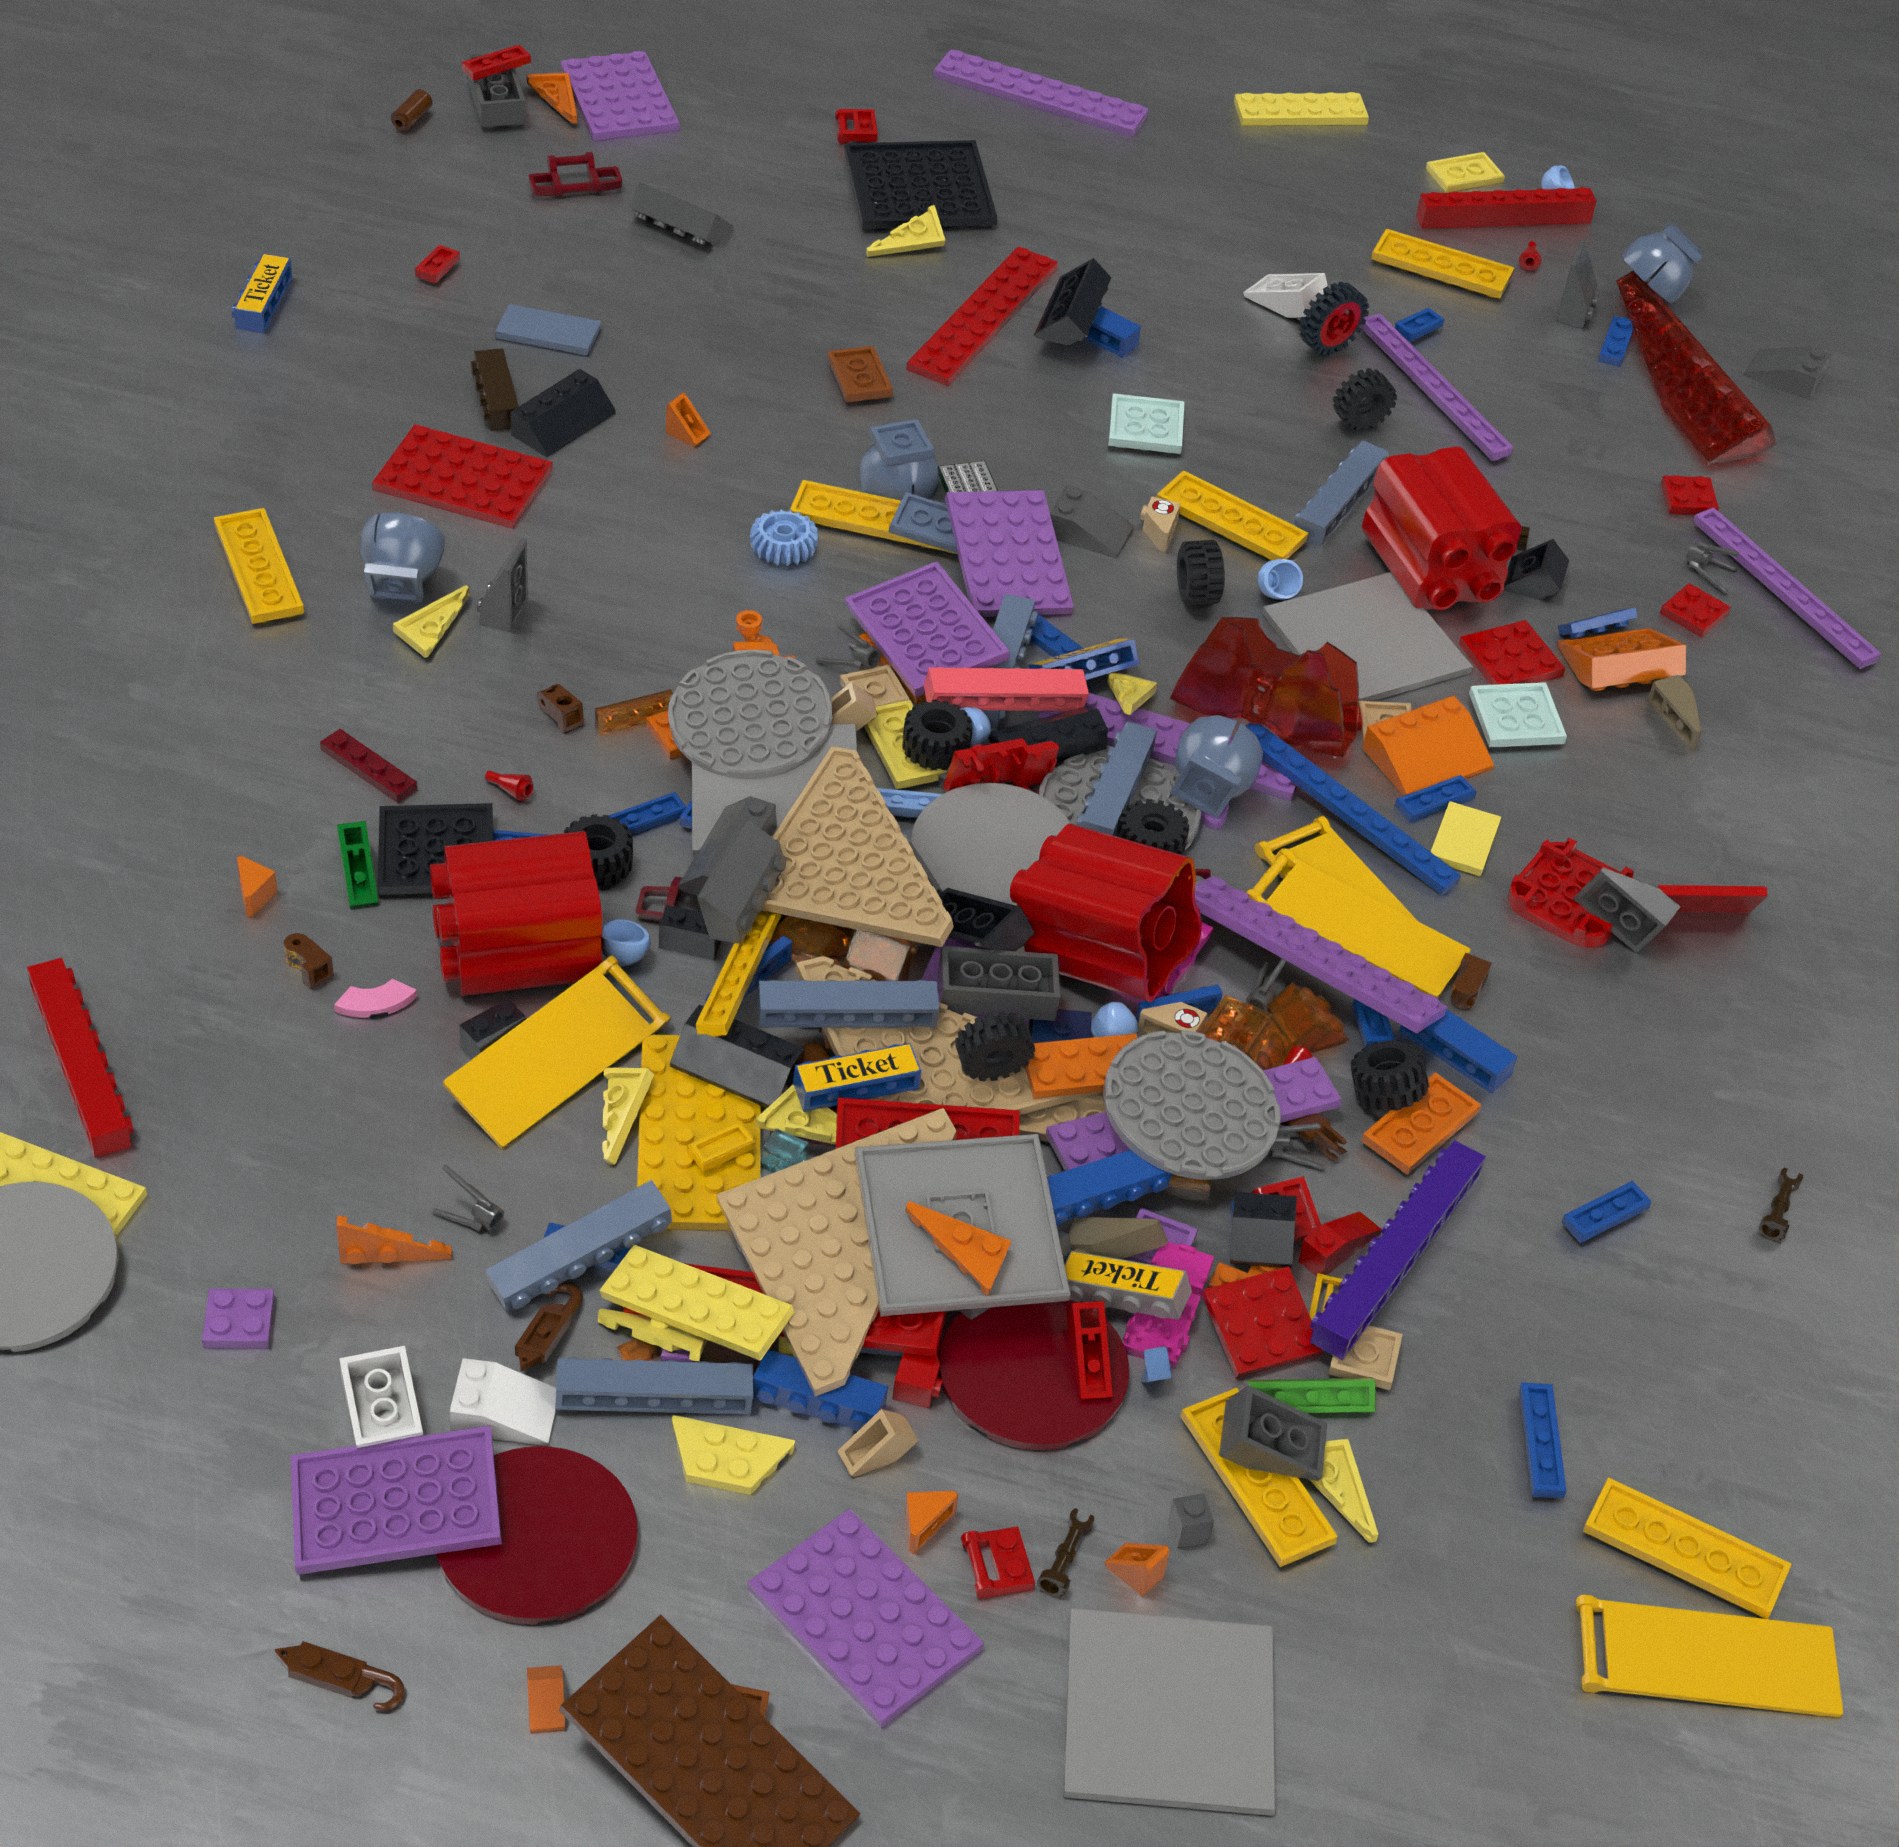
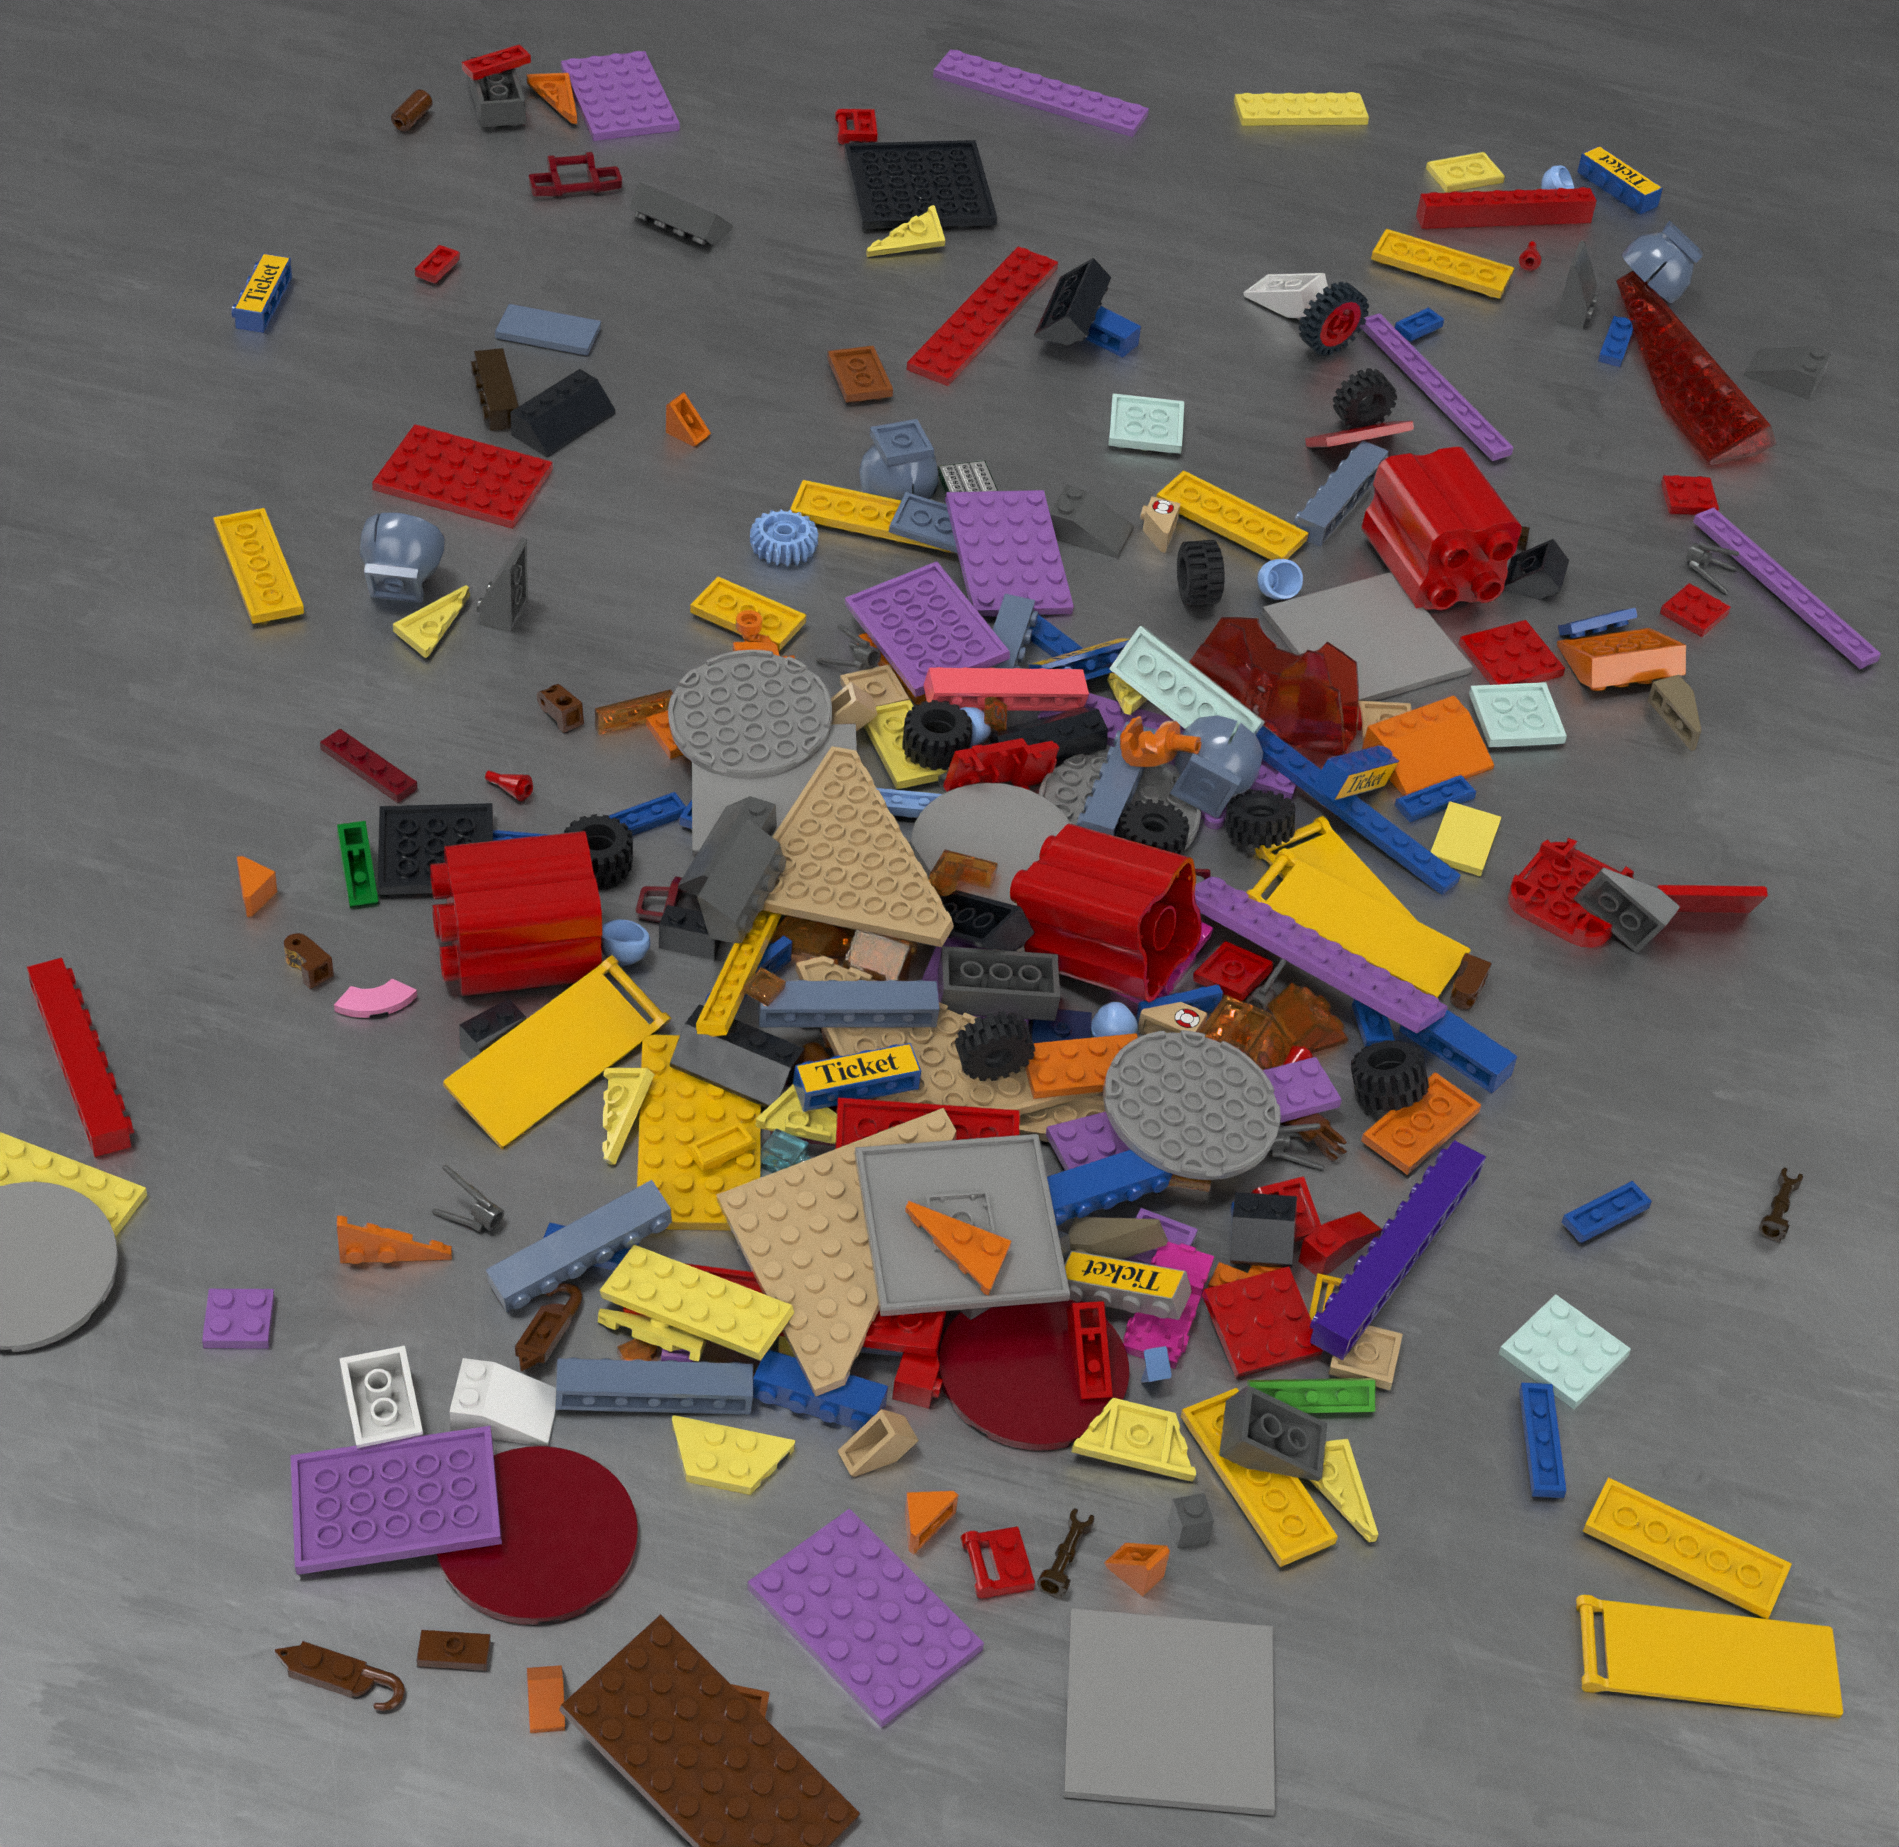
none -> reddish brown plate [417,1630,491,1671]
none -> yellow plate [690,577,807,651]
none -> clear orange tile [744,967,786,1006]
none -> clear orange brick [929,849,998,896]
none -> clear orange tile [984,697,1007,732]
none -> light yellow wing [1071,1398,1196,1482]
none -> light aqua plate [1109,626,1265,745]
none -> orange piece [1120,716,1201,767]
none -> red plate [1193,941,1273,1002]
none -> black tyre [1226,790,1296,848]
none -> tile [1305,421,1414,447]
none -> blue brick [1313,746,1399,801]
none -> light aqua plate [1499,1294,1631,1409]
none -> blue brick [1577,146,1663,215]

